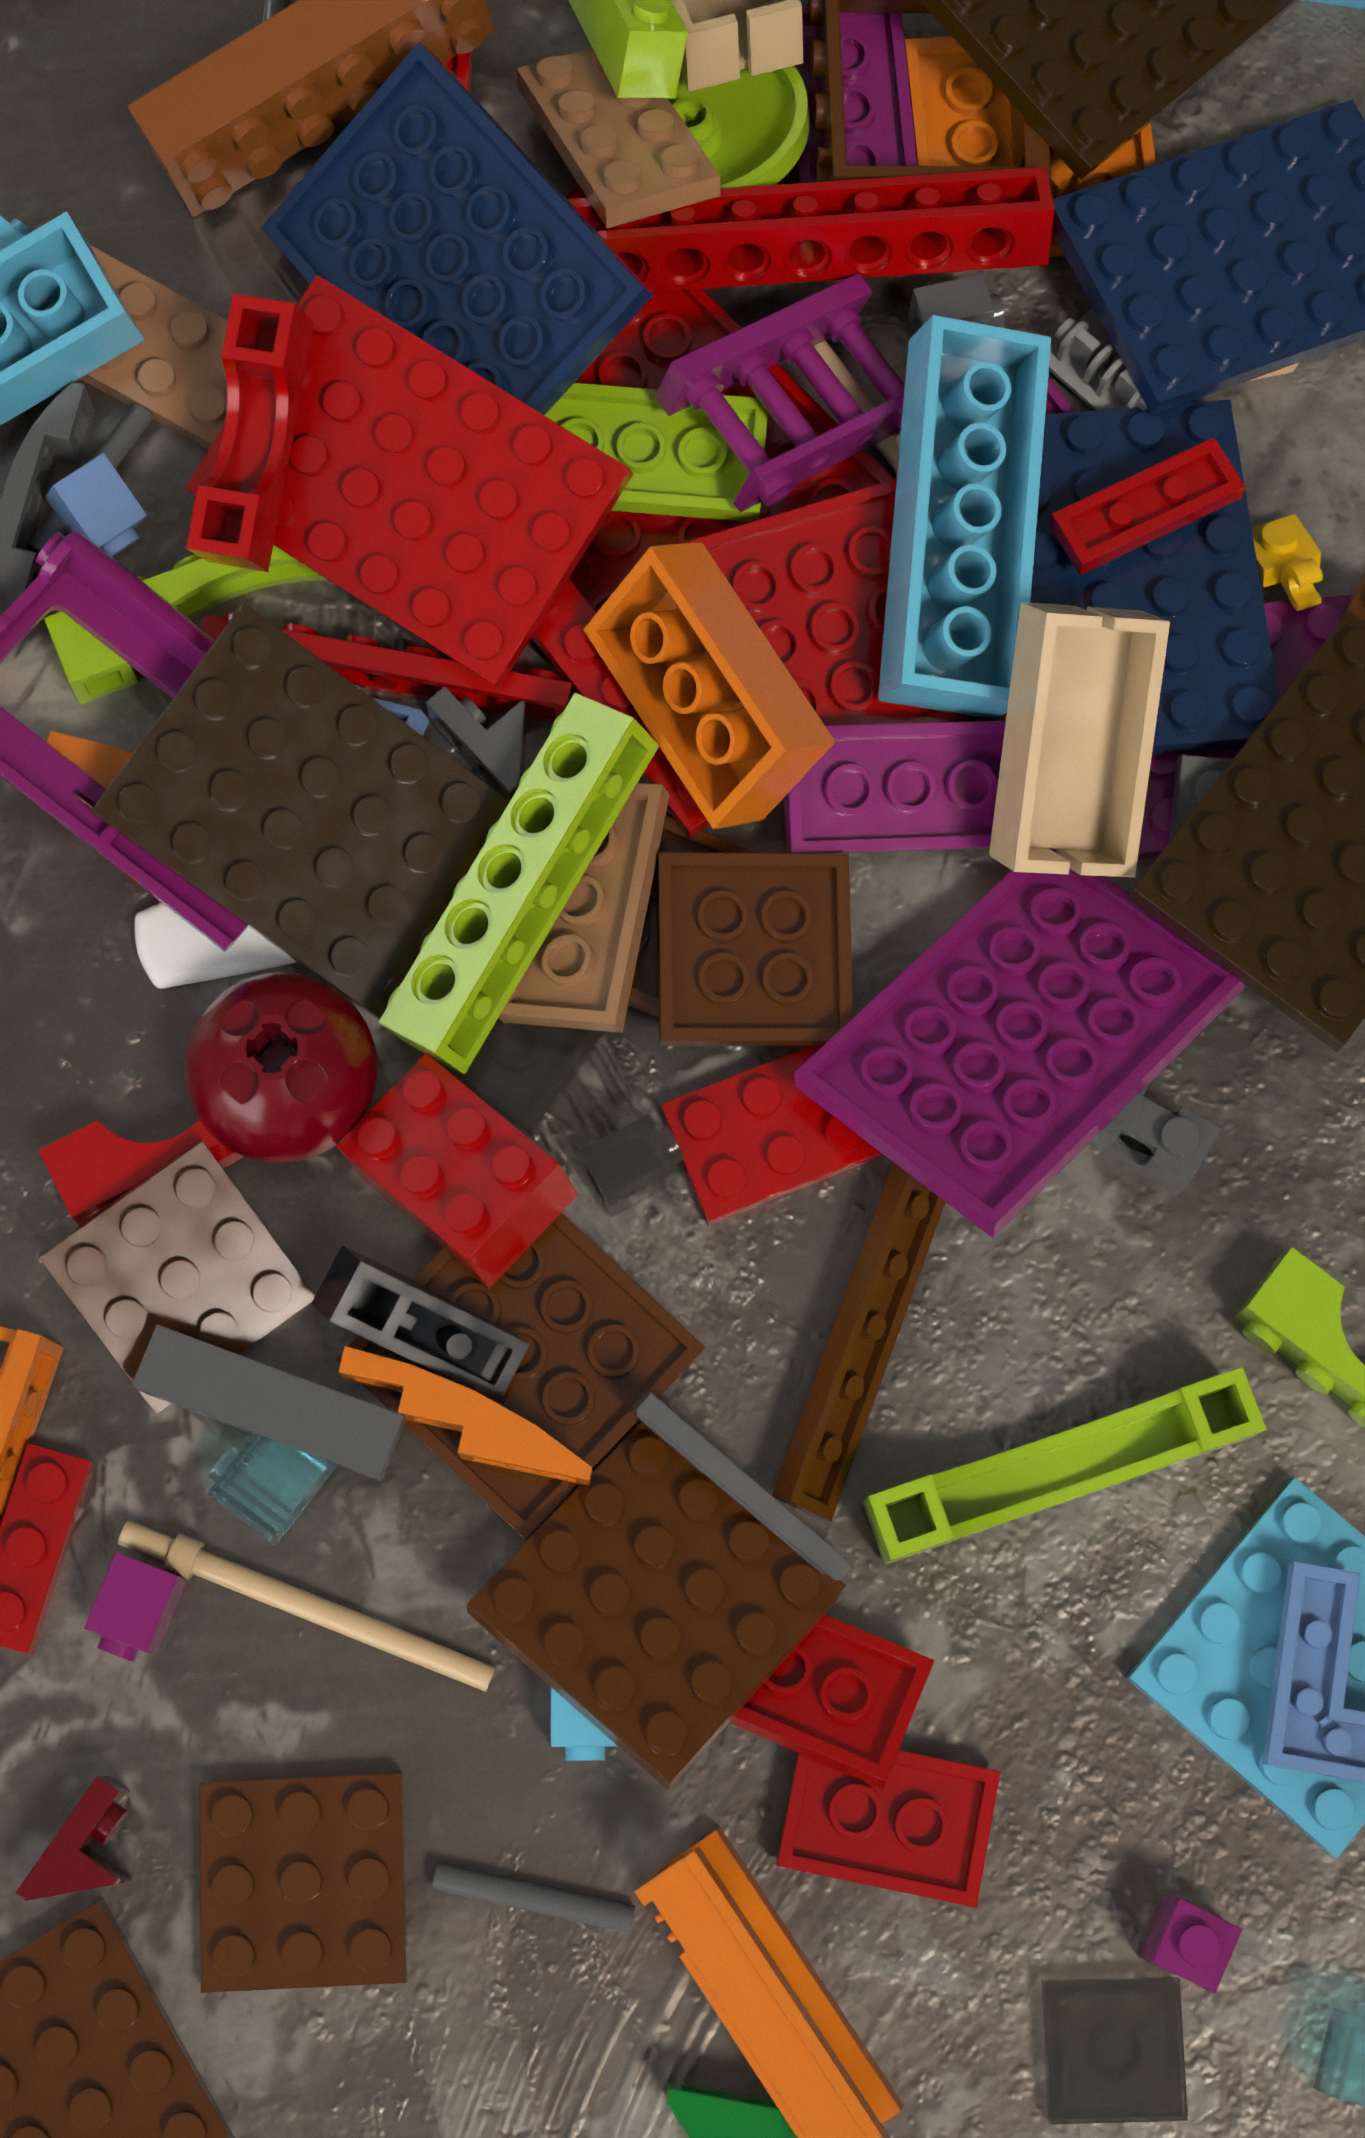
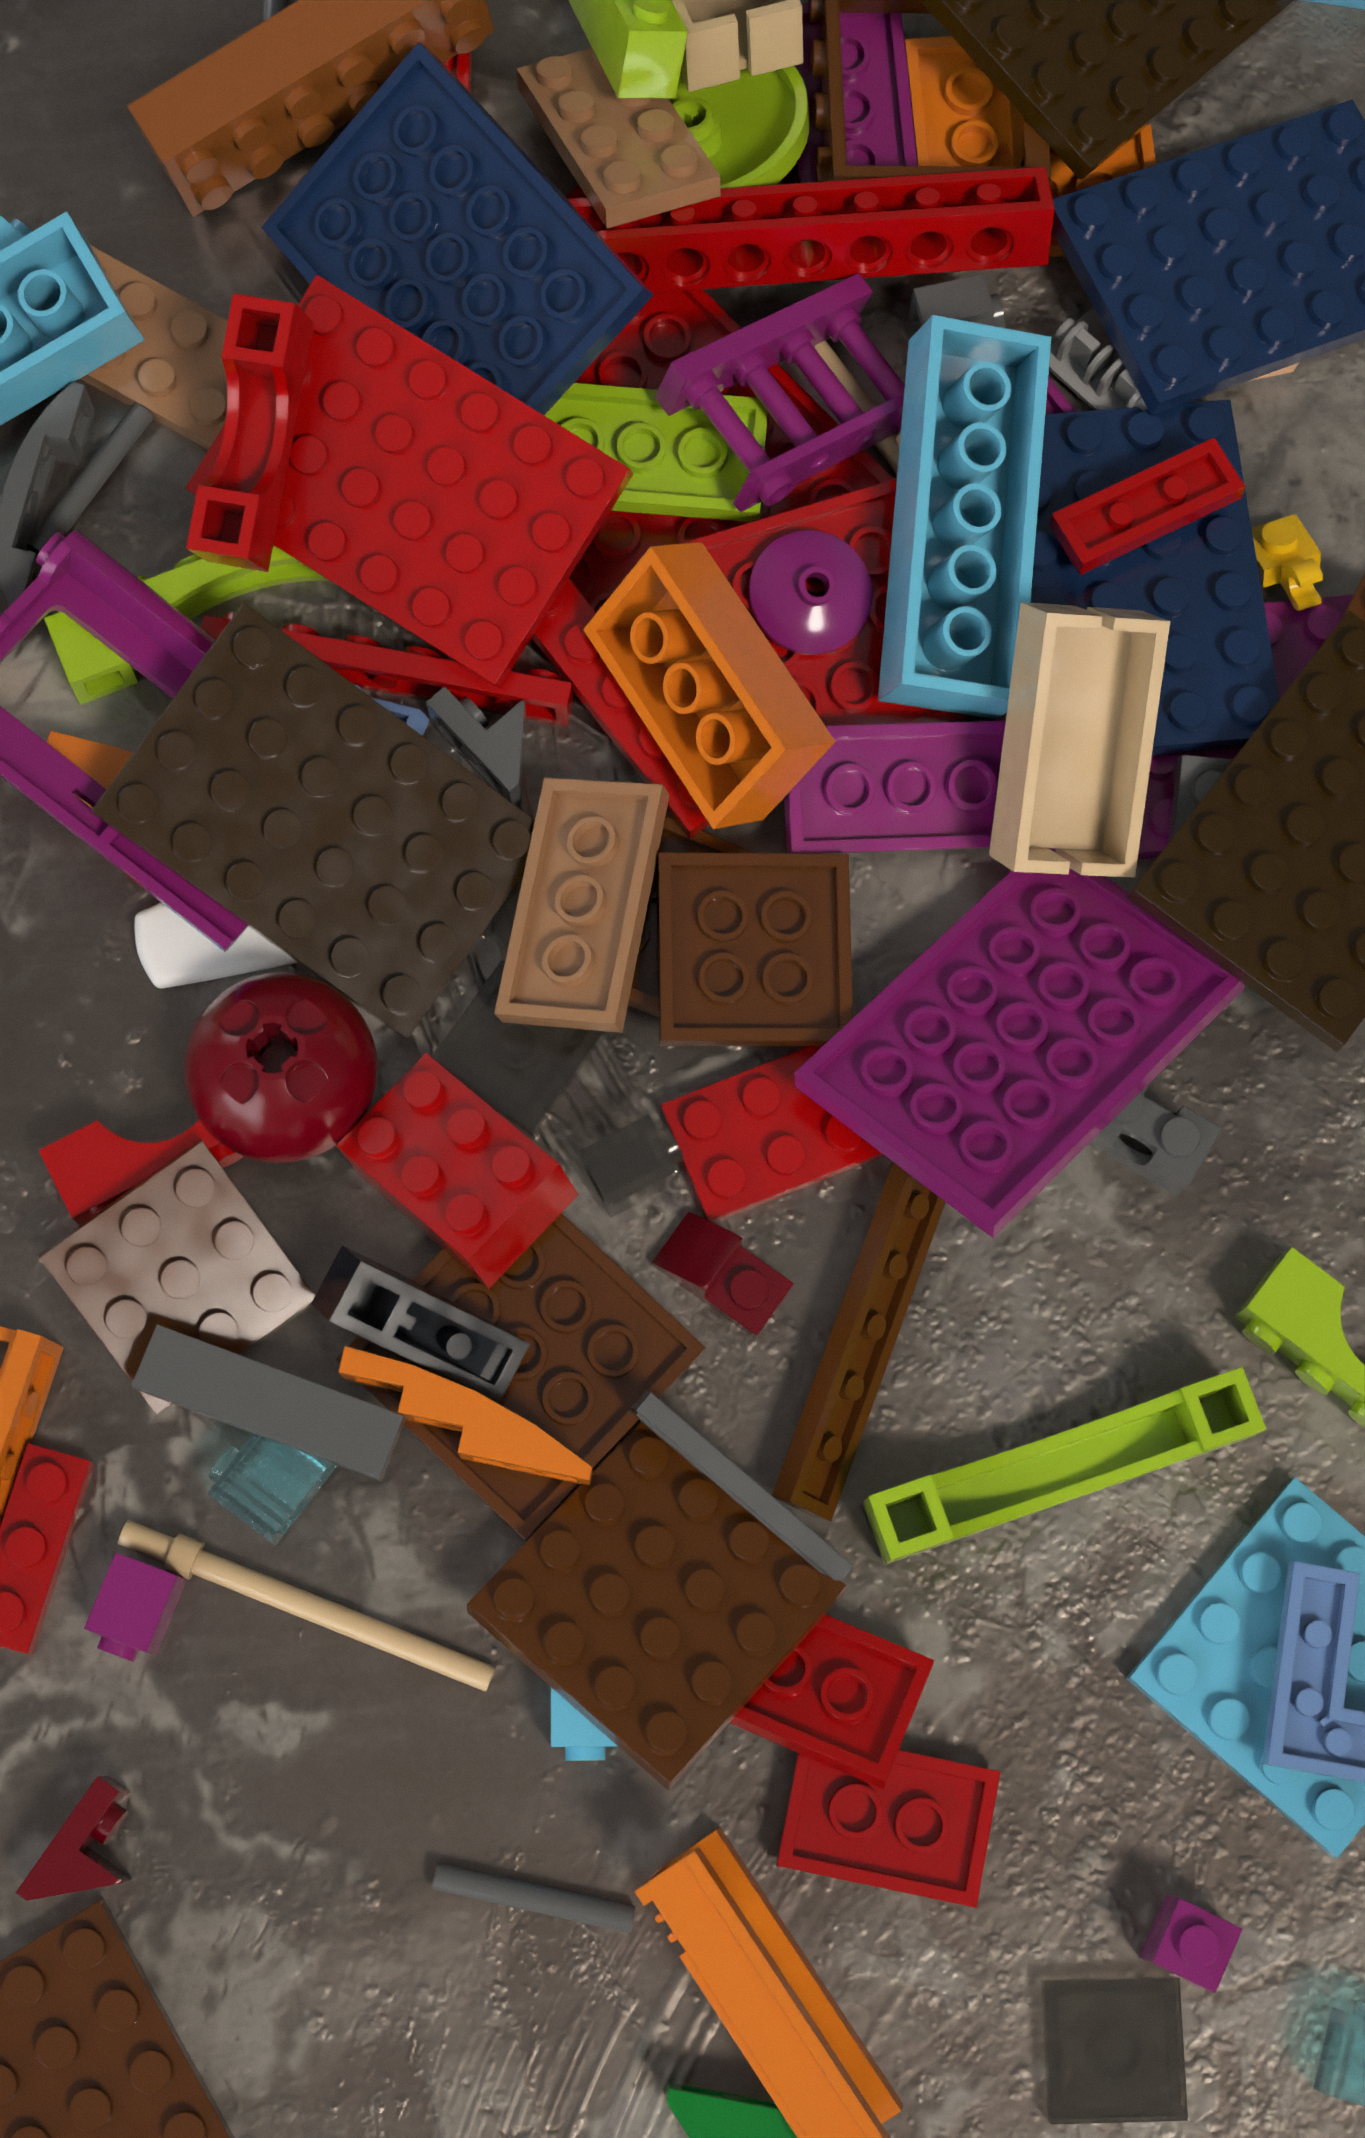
medium blue brick [45,453,147,557] -> none
reddish brown plate [199,1773,408,1993] -> none
lime brick [378,693,660,1075] -> none
none -> dark red slope [651,1212,794,1339]
none -> magenta dish [748,530,872,655]

